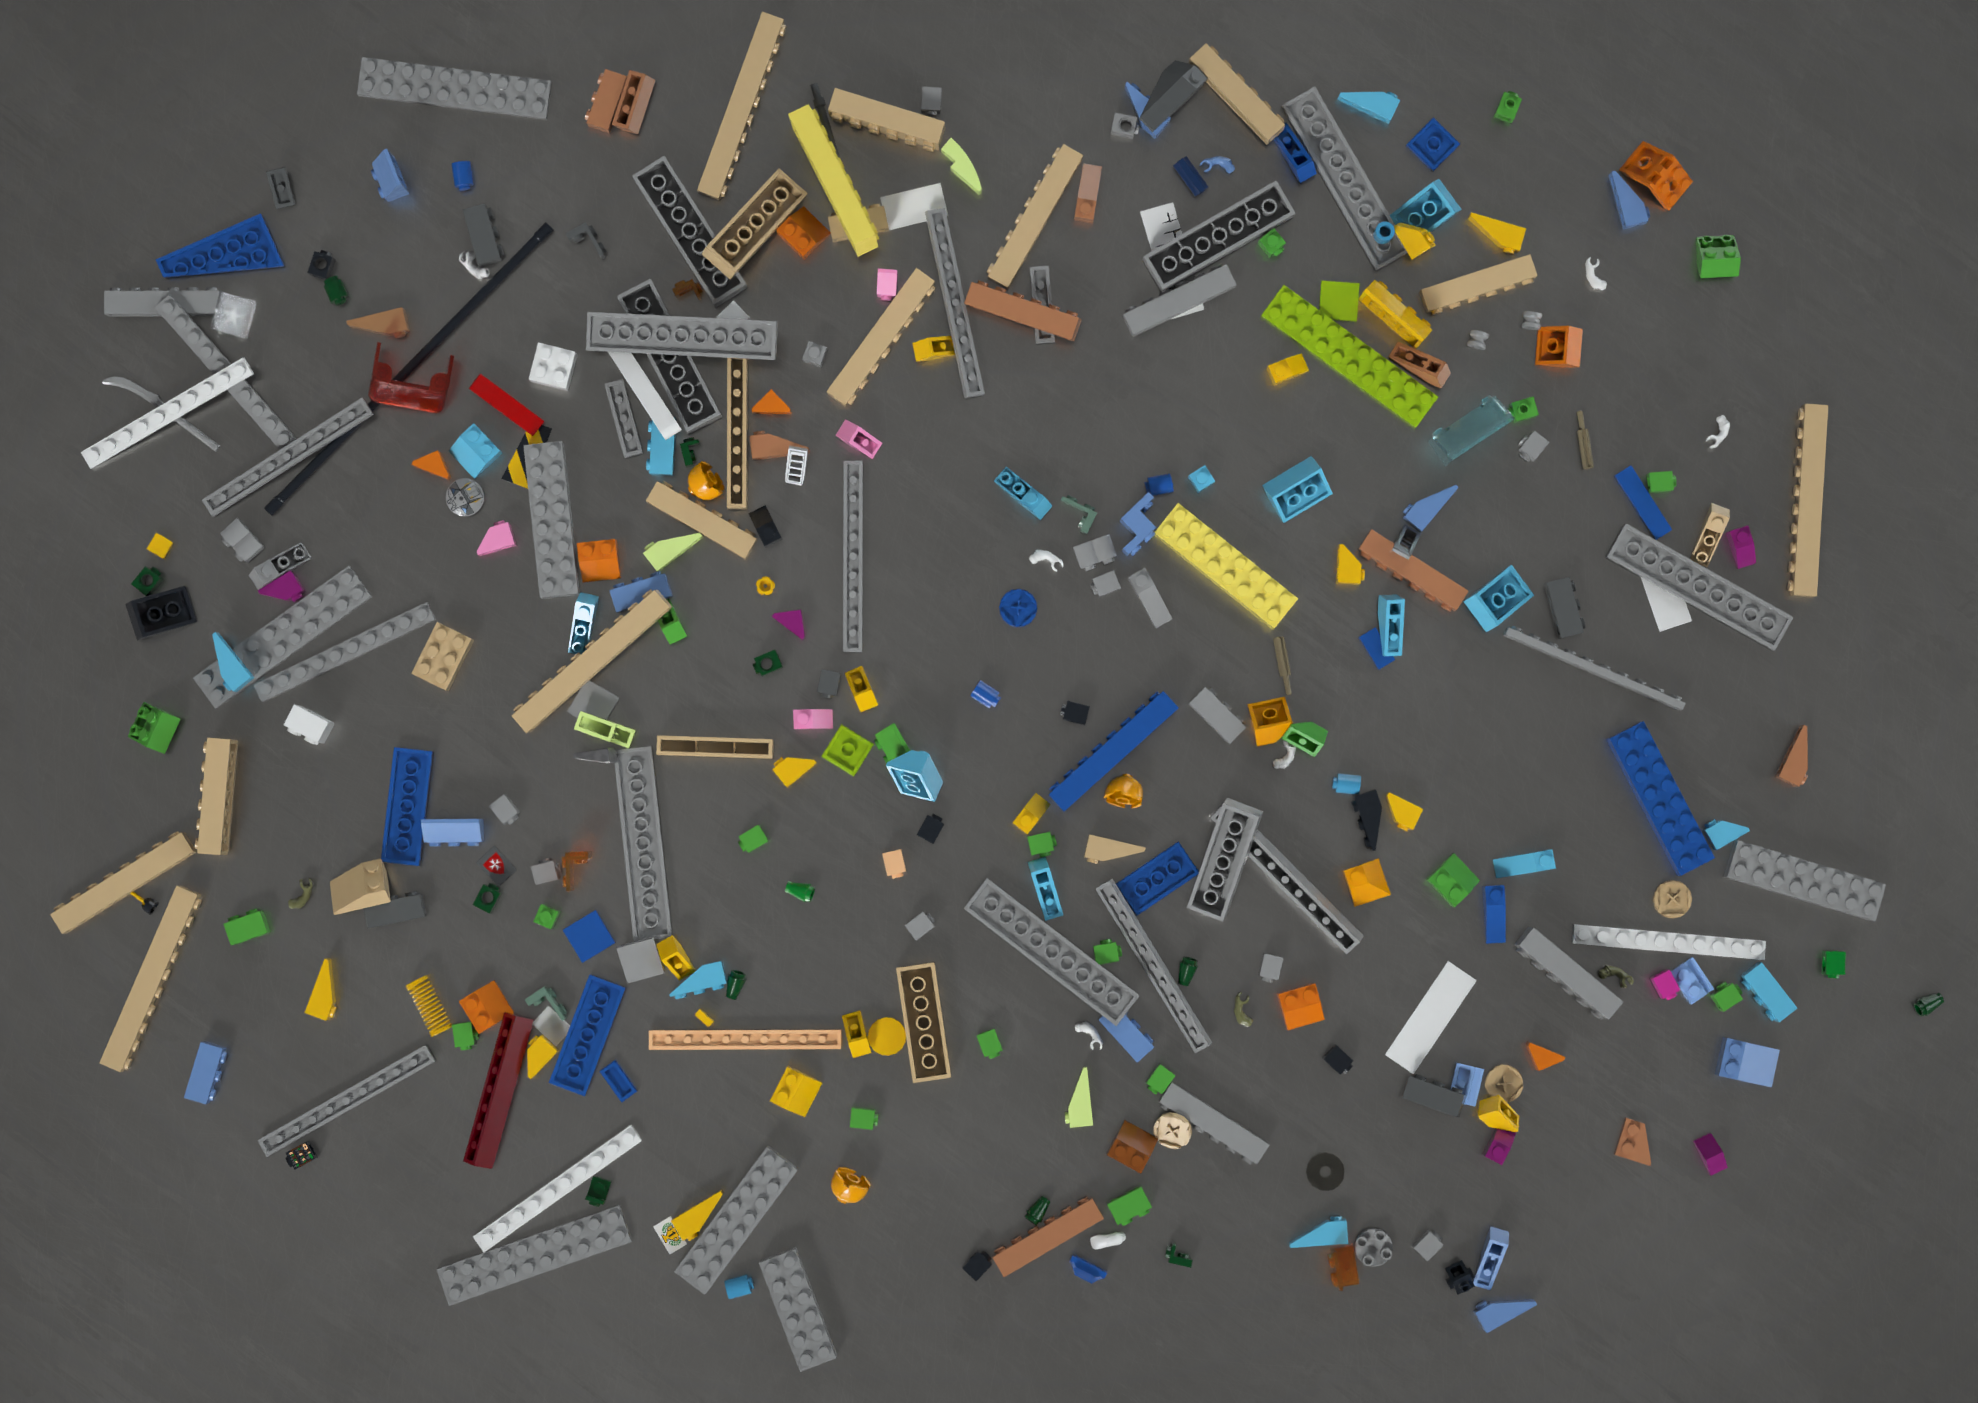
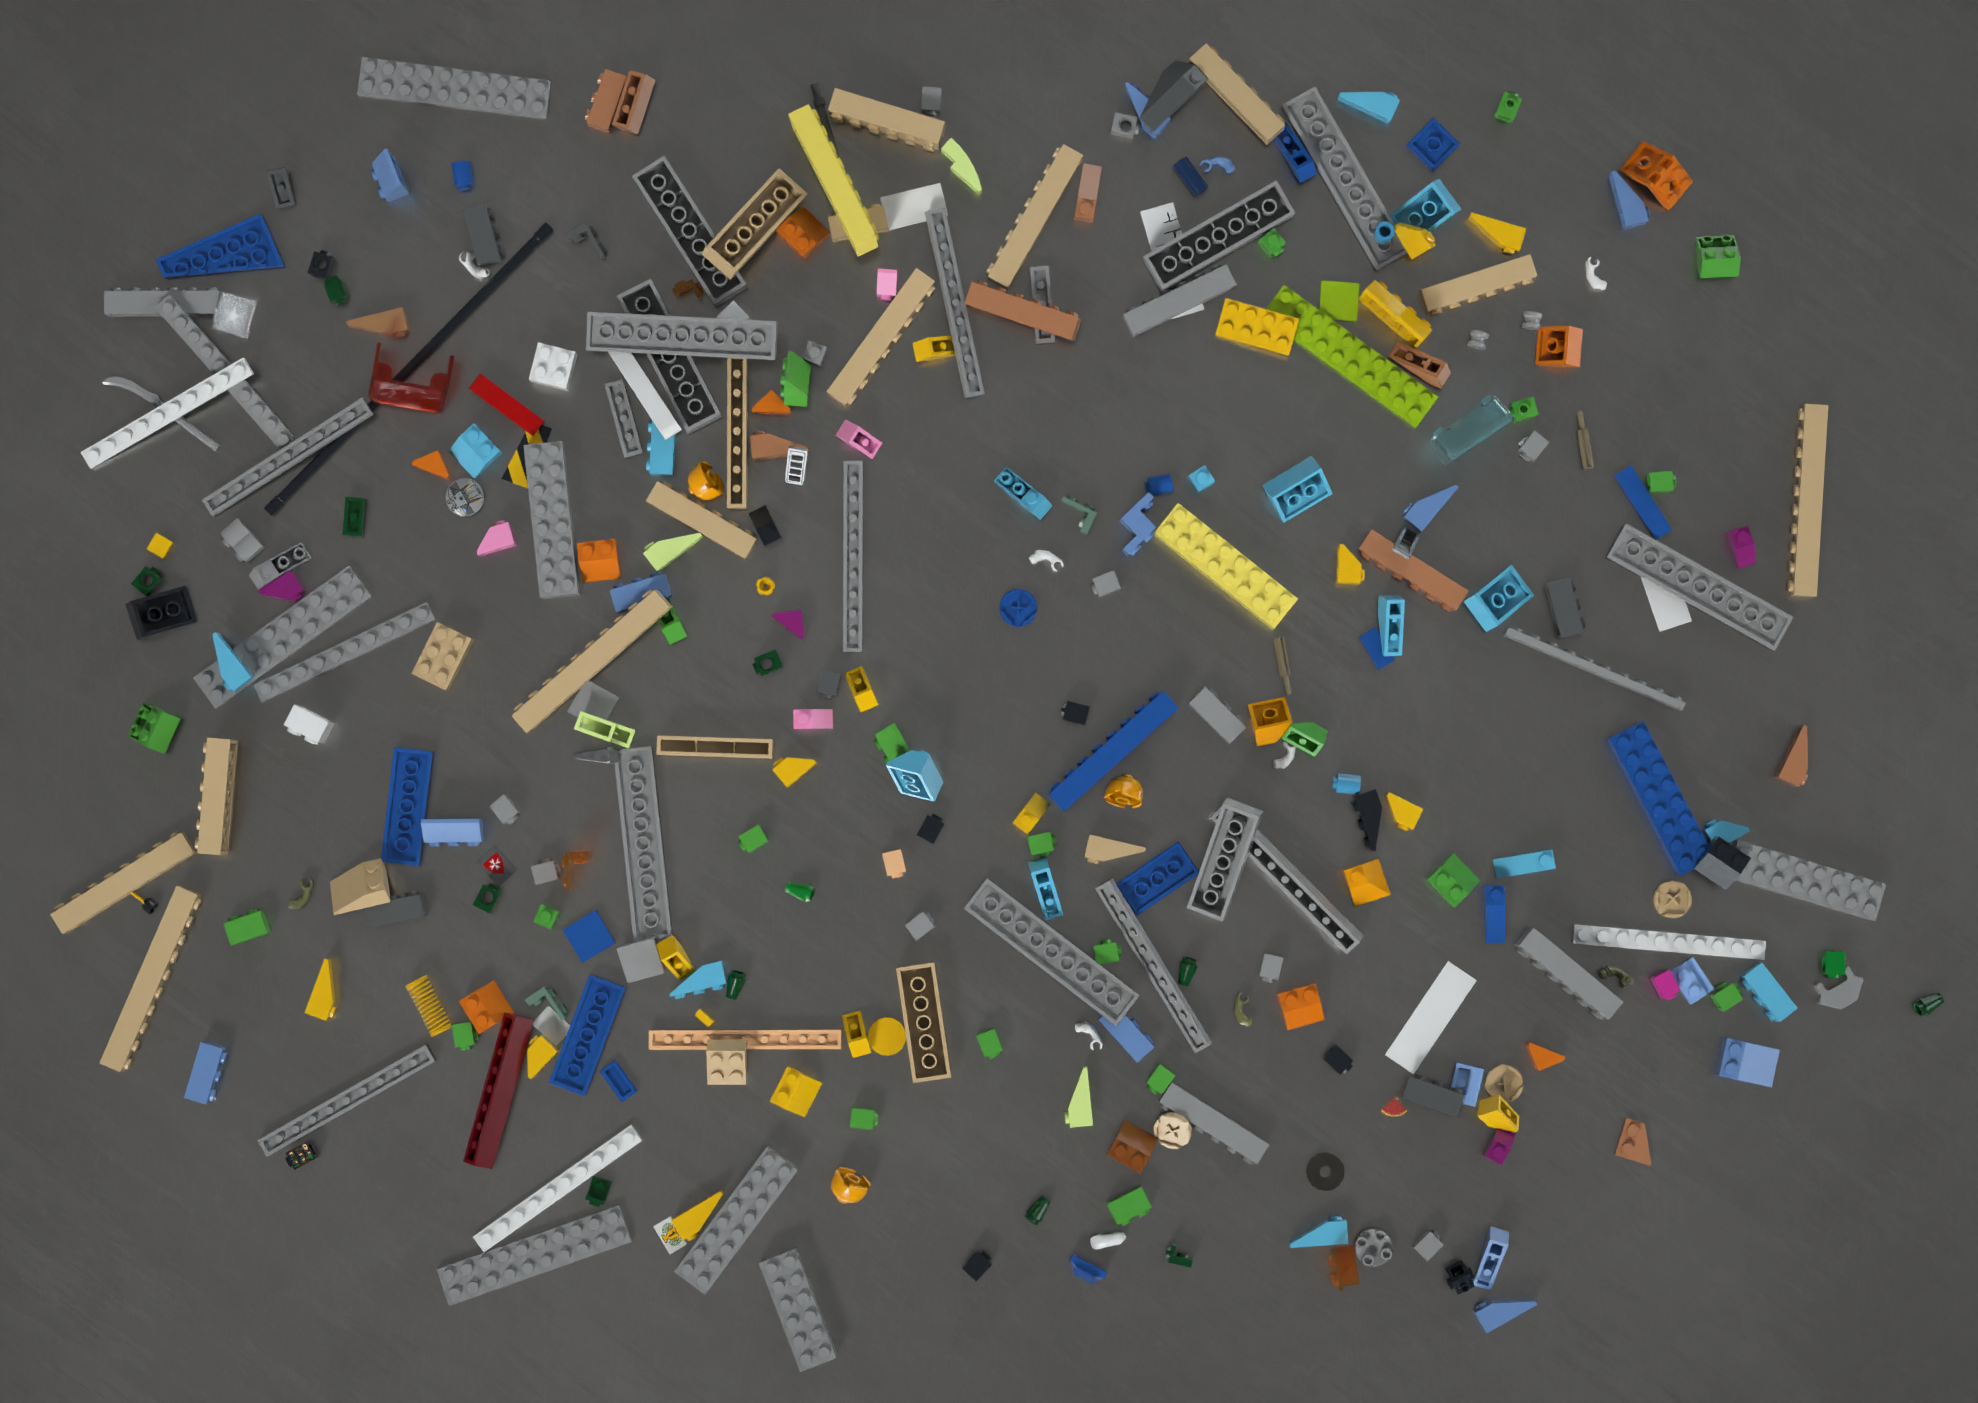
medium azure slope [568,592,599,654] -> none
dark green bracket [680,437,700,468] -> none
tan brick [697,12,787,201] -> none
dark azure brick [724,1275,755,1299] -> none
lime tile [821,724,874,776] -> none
blue brick [970,680,1001,708] -> none
nougat brick [992,1196,1104,1277] -> none
light grey brick [1073,534,1117,571] -> none
light grey slope [1128,568,1172,628] -> none
yellow slope [1266,353,1309,386] -> none
tan slope [1690,503,1730,567] -> none
magenta slope [1693,1133,1728,1176] -> none
white piece [1706,415,1730,449] -> none
none -> dark green plate [342,497,366,537]
none -> tan brick [706,1039,747,1085]
none -> bright green slope [781,351,811,407]
none -> yellow plate [1215,298,1300,356]
none -> tile [1381,1098,1408,1117]
none -> black slope [1693,836,1751,890]
none -> light grey piece [1814,966,1863,1010]

